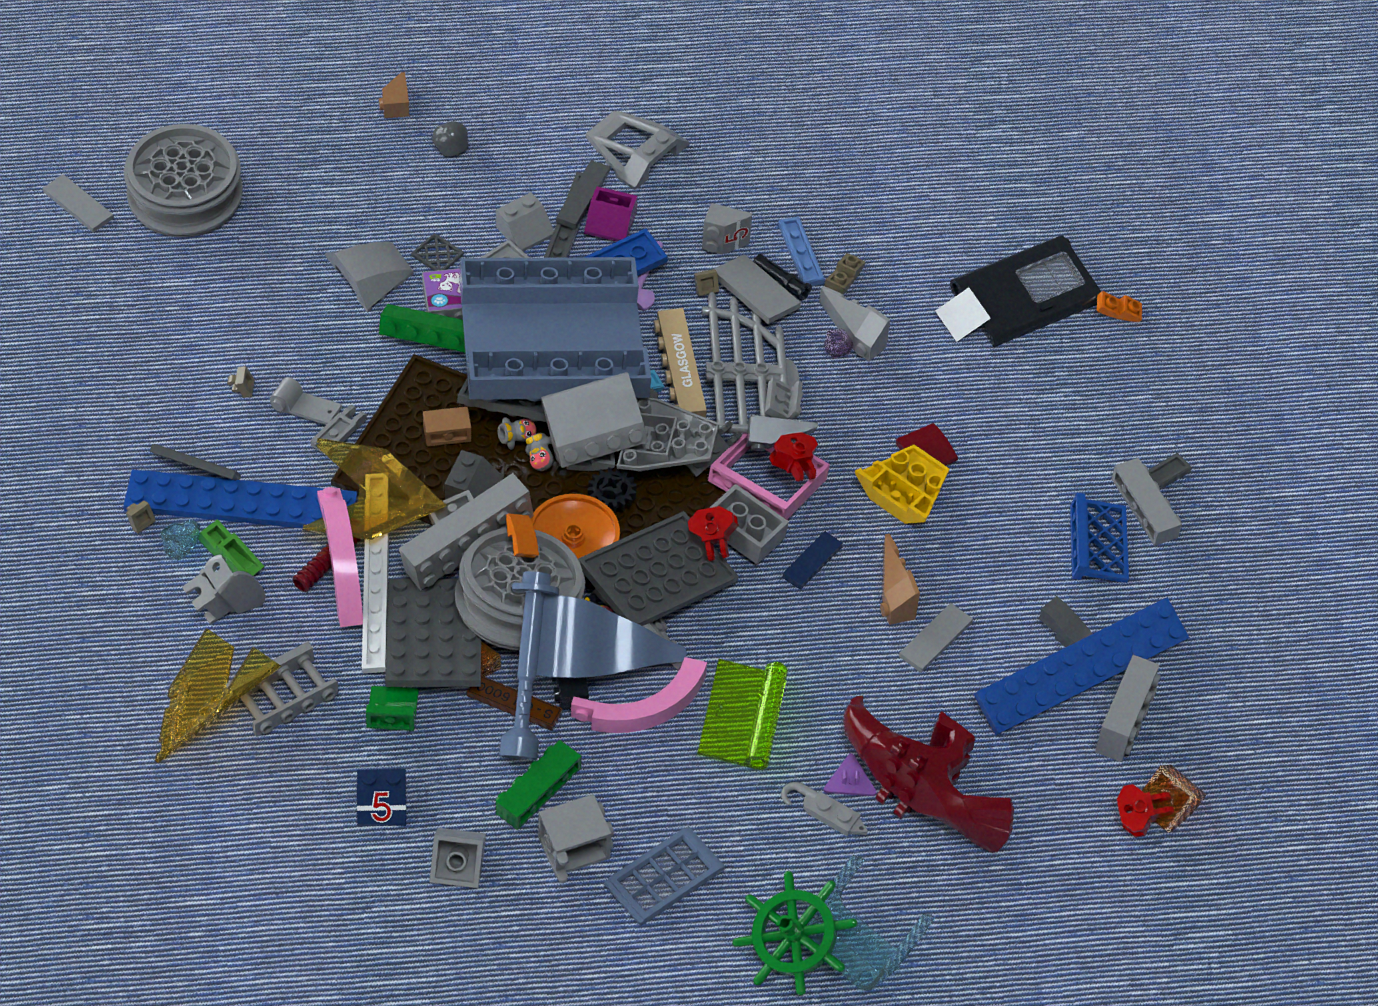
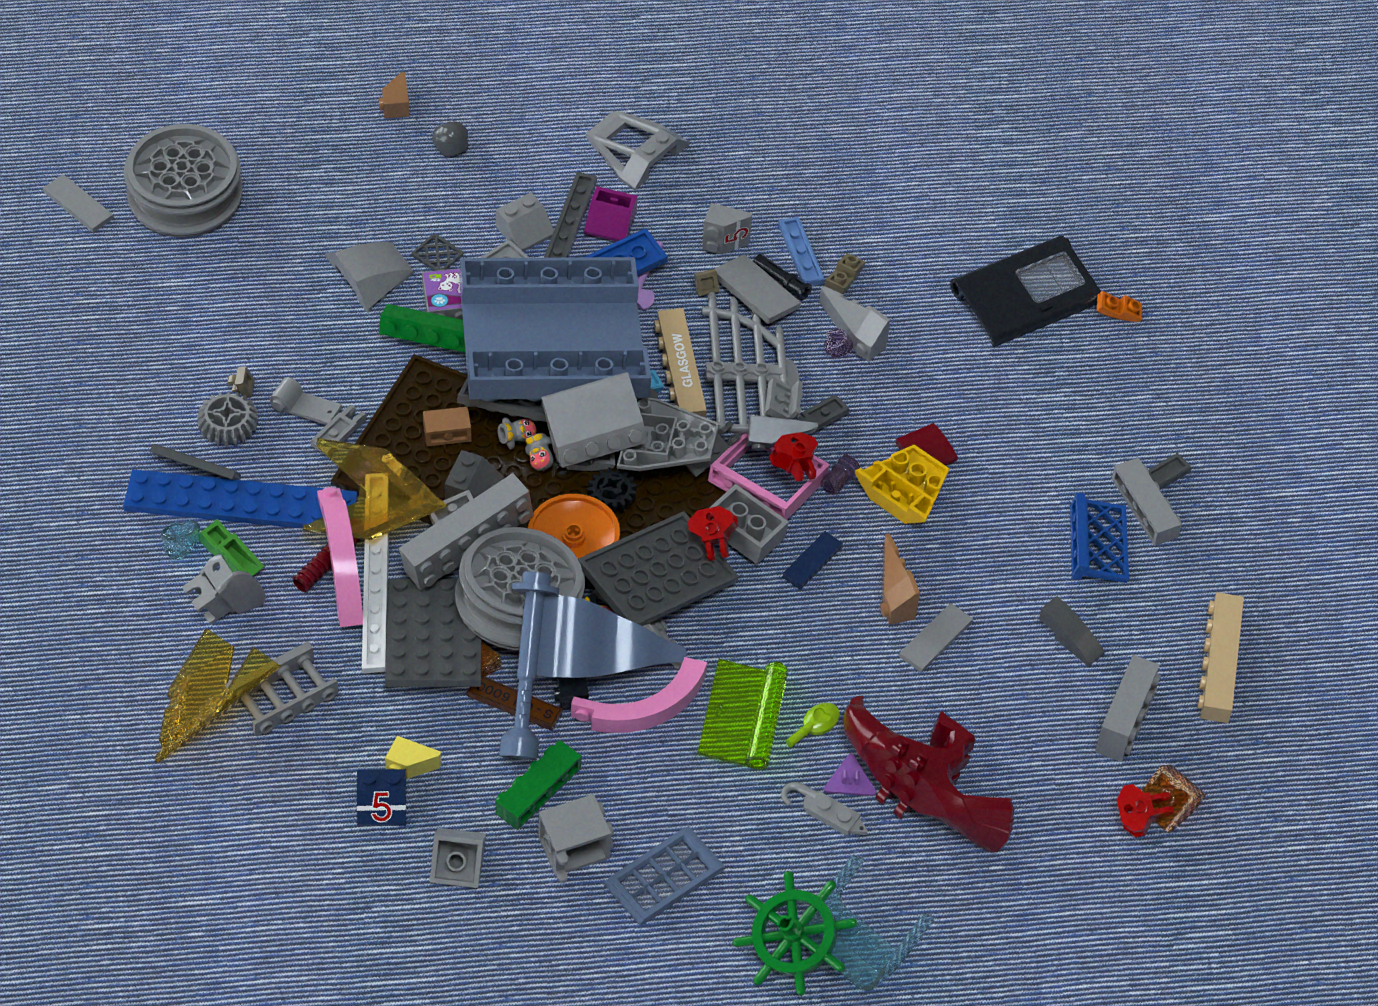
dark tan tile [126,500,156,533] -> none
green bracket [366,686,419,731] -> none
orange slope [506,513,539,558] -> none
dark grey tile [556,160,610,229] -> none
white sticker [935,288,991,342] -> none
blue plate [973,597,1190,736] -> none
none -> light grey gear [197,391,258,447]
none -> light yellow slope [385,736,442,779]
none -> lime piece [786,702,840,747]
none -> dark grey hinge [797,394,850,432]
none -> clear purple piece [821,454,860,495]
none -> tan brick [1197,592,1244,723]

